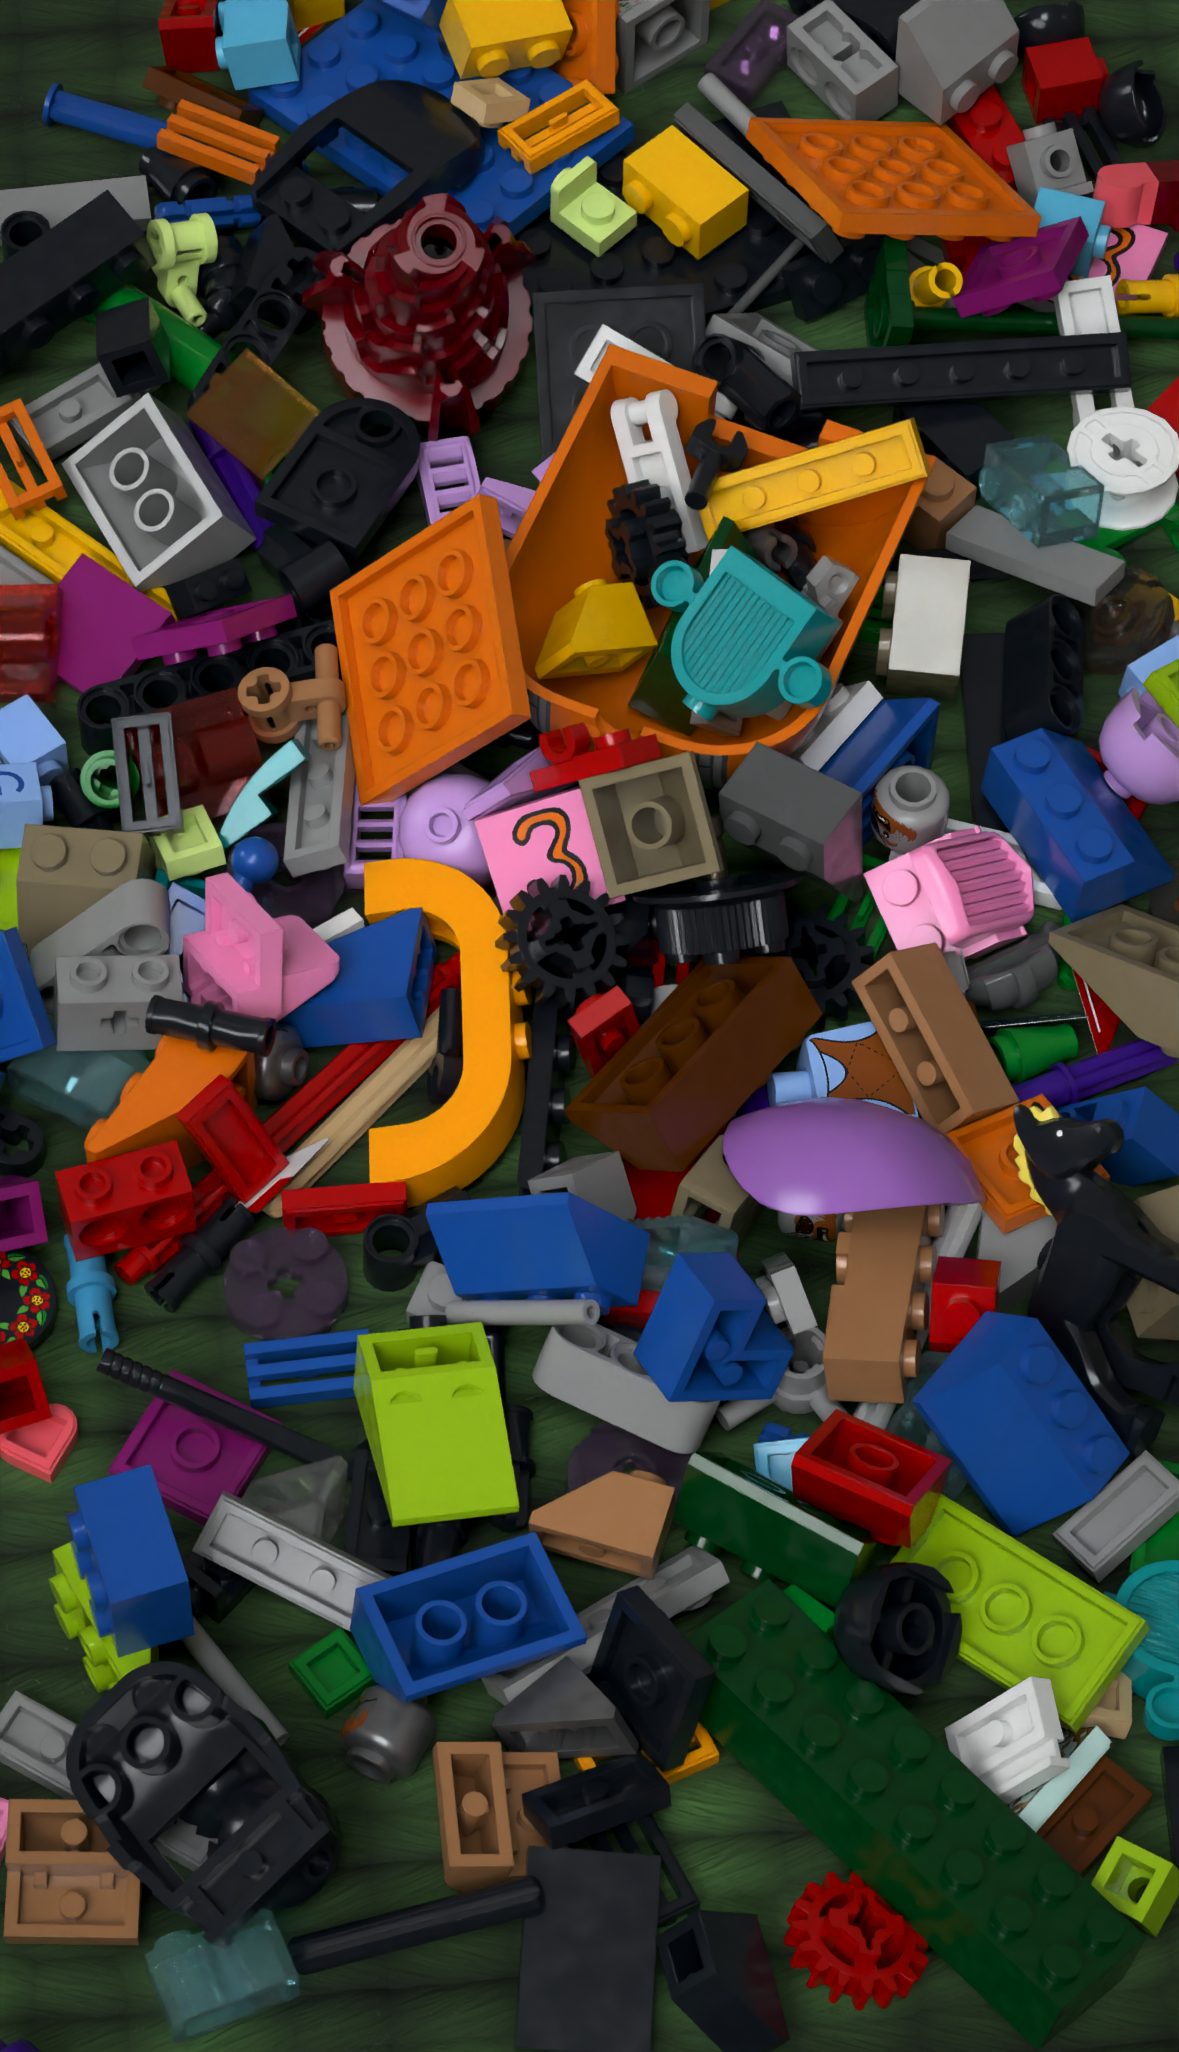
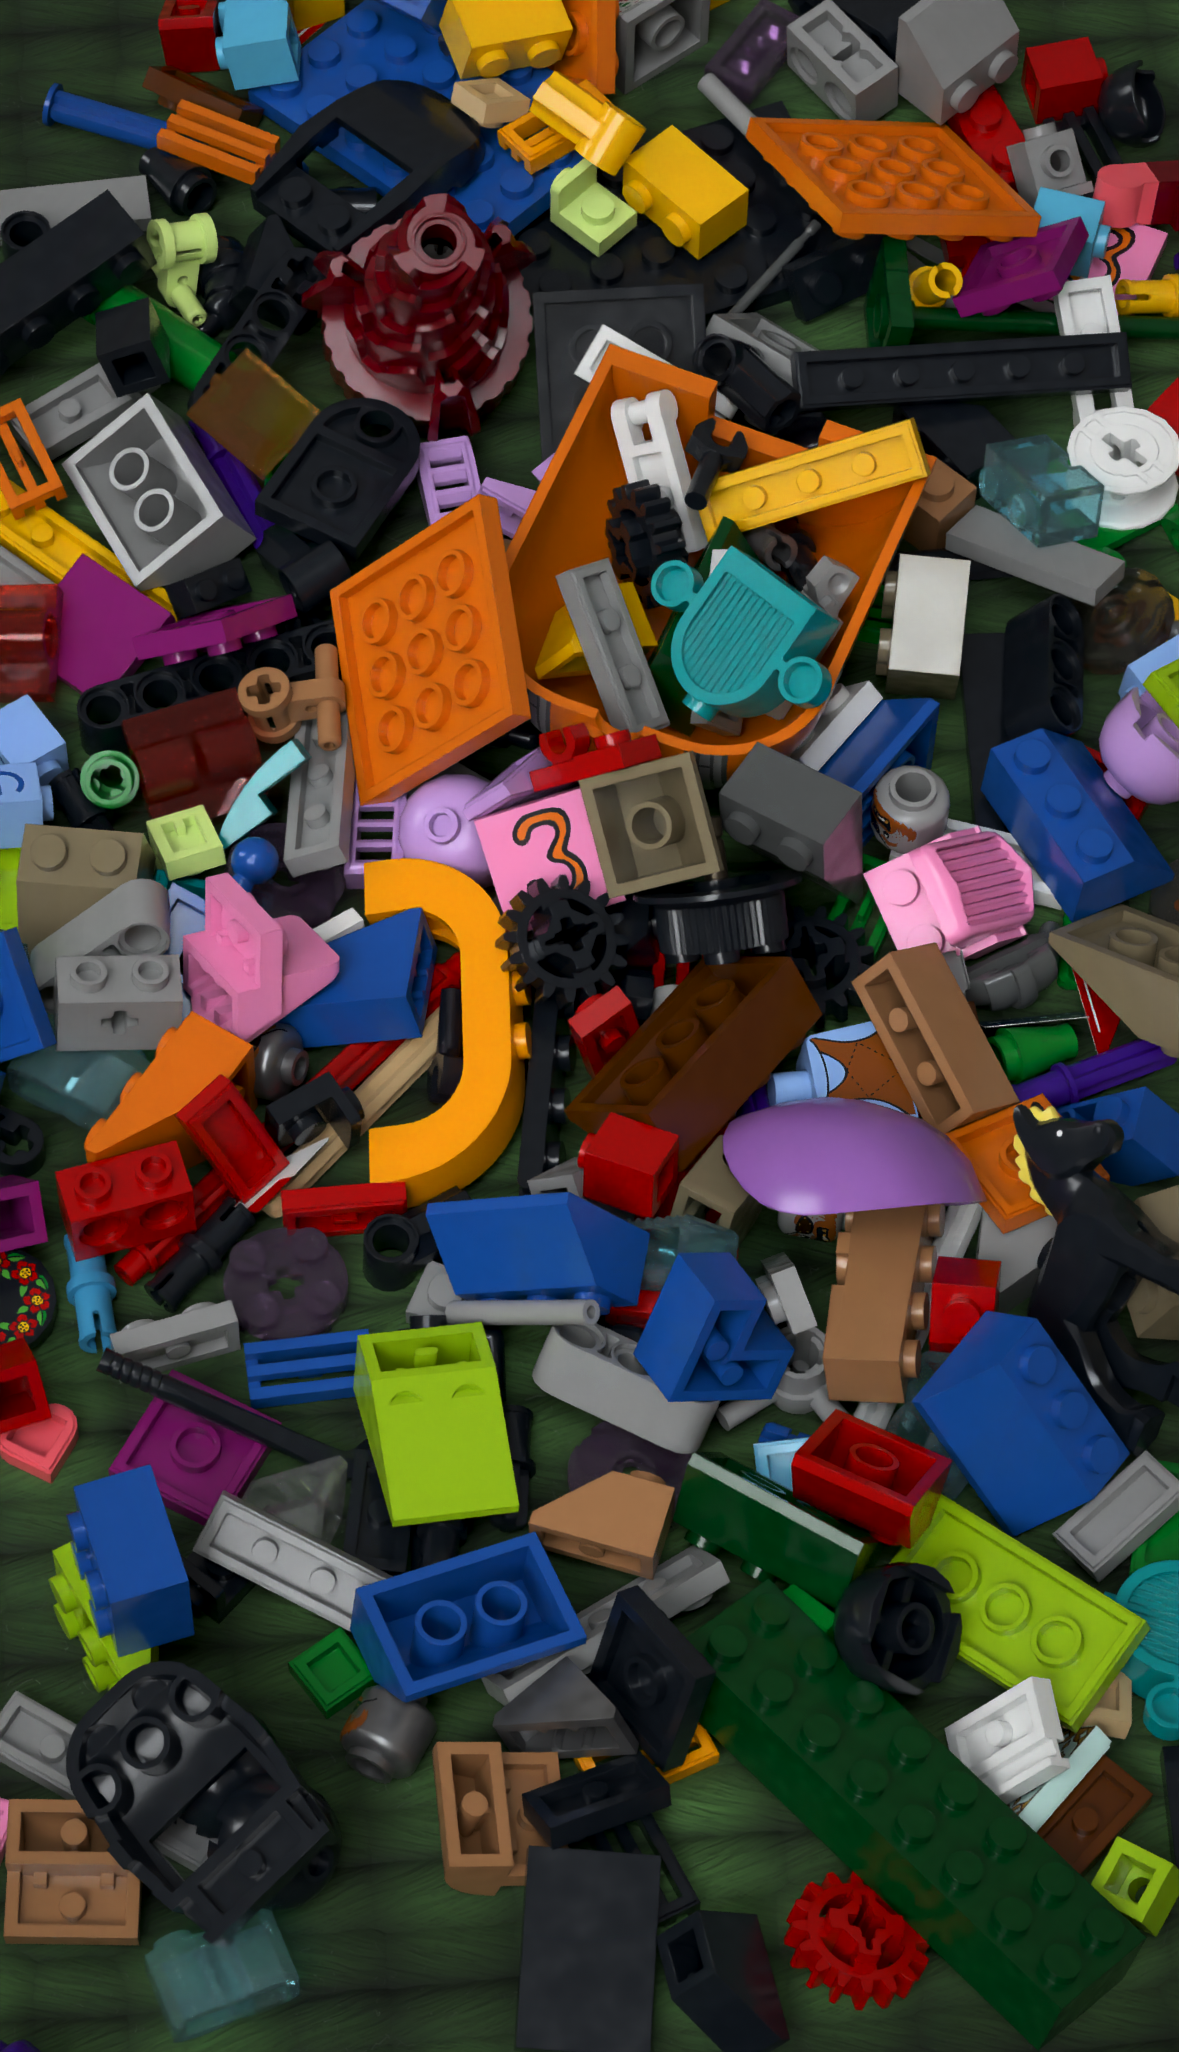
black tile [111,711,185,837] -> none
black pin [145,995,276,1057] -> none
blue axle [155,195,261,230] -> none
light grey piece [179,1616,290,1747] -> none
black axle [288,1875,546,1975] -> none
dark grey tile [673,102,844,264] -> none
black hair [1014,0,1086,60] -> none
none -> light grey plate [110,1300,241,1384]
none -> black bracket [264,1072,365,1150]
none -> yellow piece [529,71,647,176]
none -> light grey tile [555,558,671,733]
none -> red brick [577,1112,680,1220]

